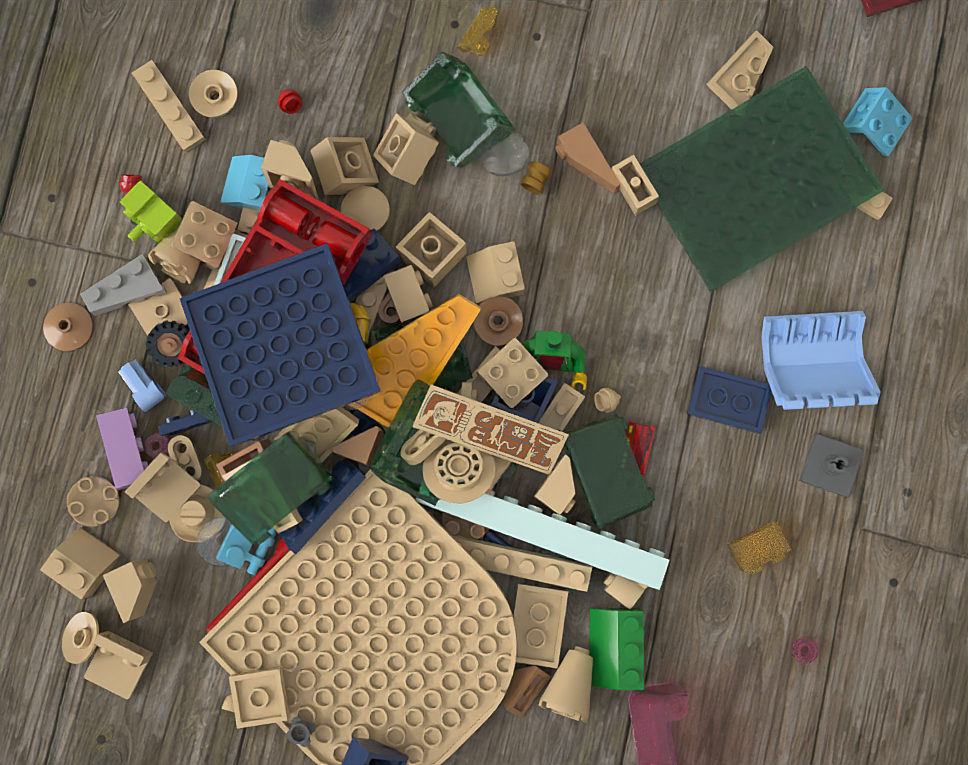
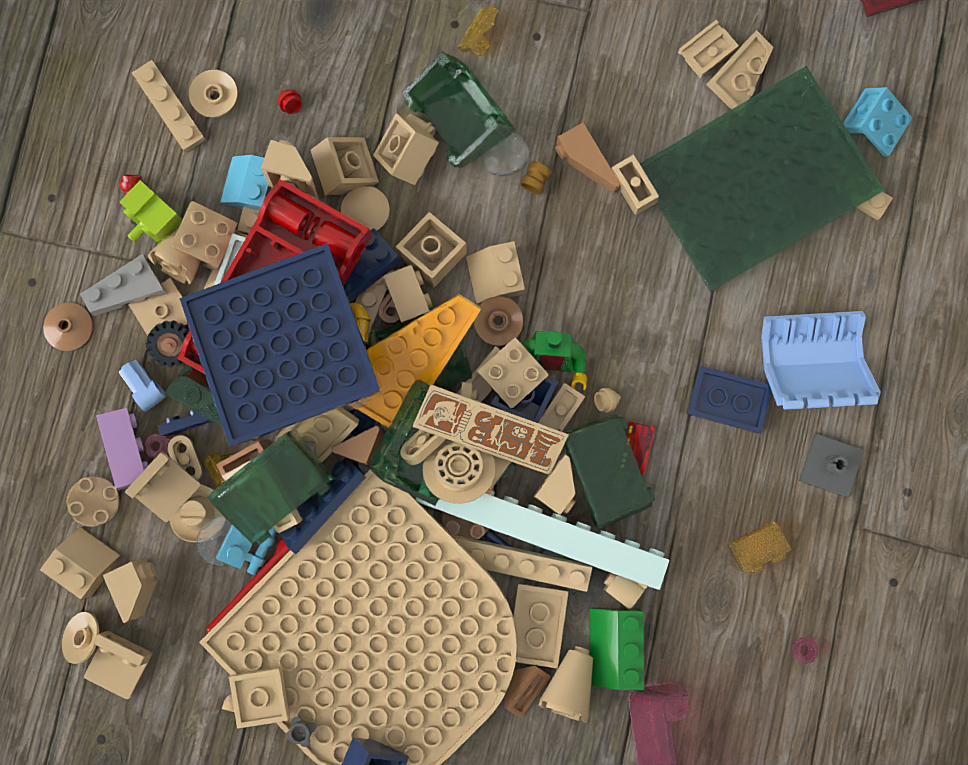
none -> tan plate [678,19,739,78]

